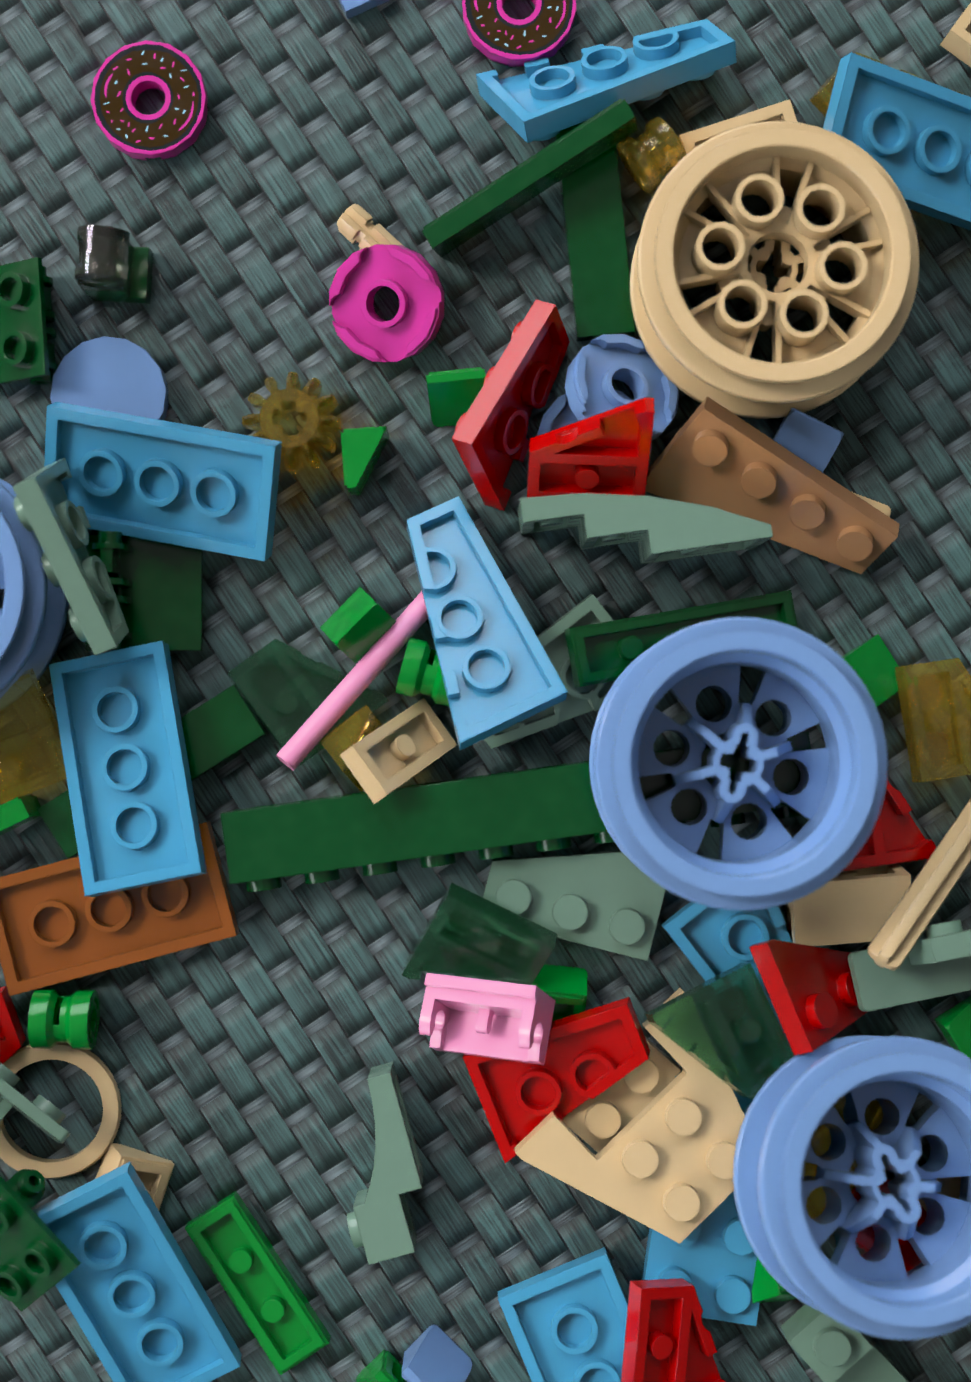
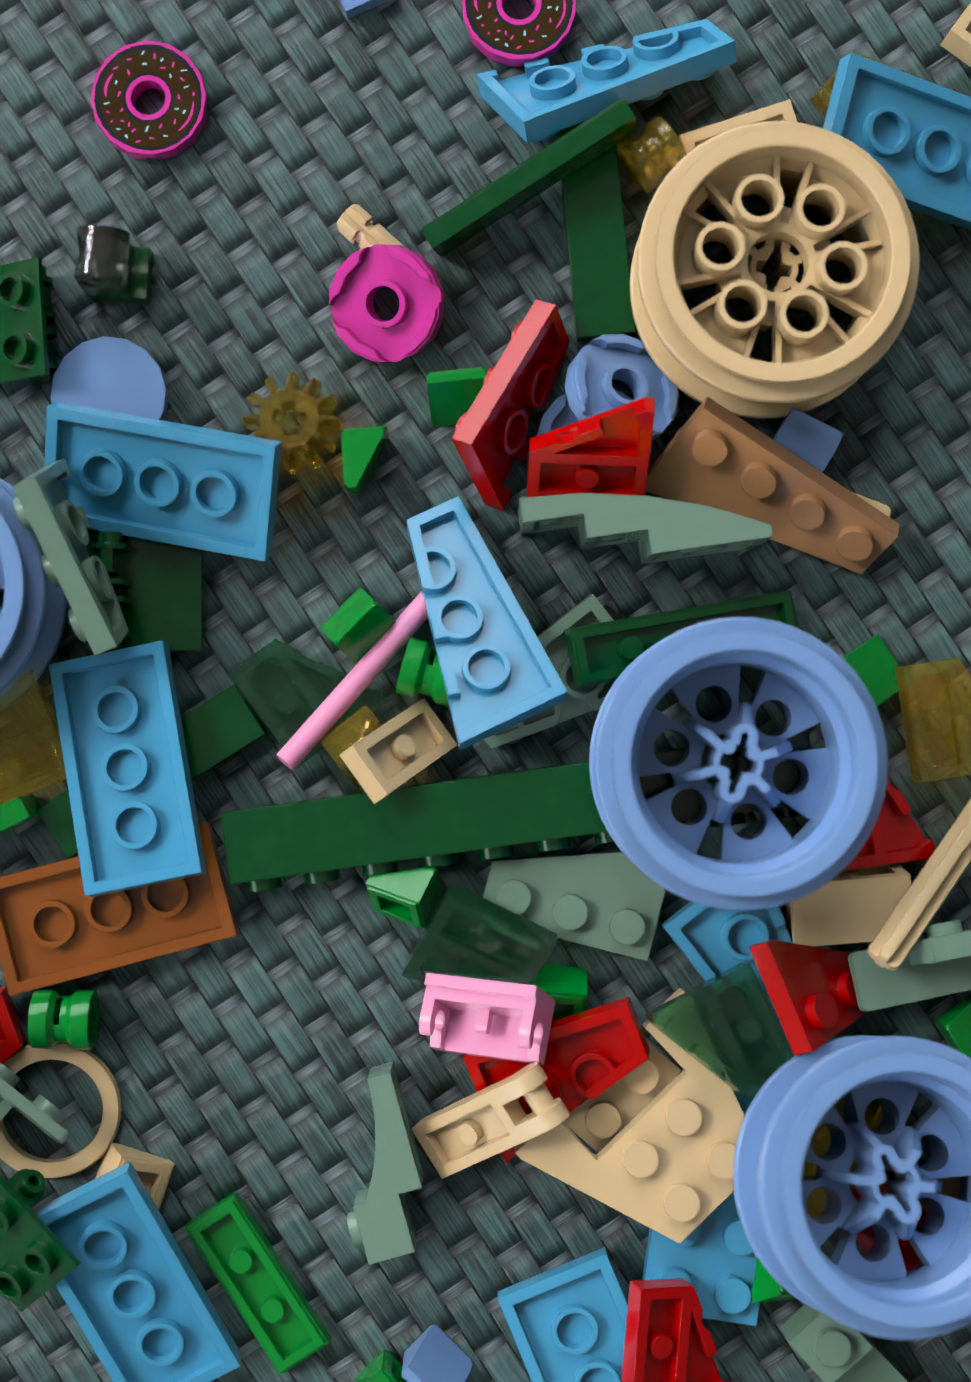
none -> green slope [366,867,443,929]
none -> tan plate [411,1061,570,1179]

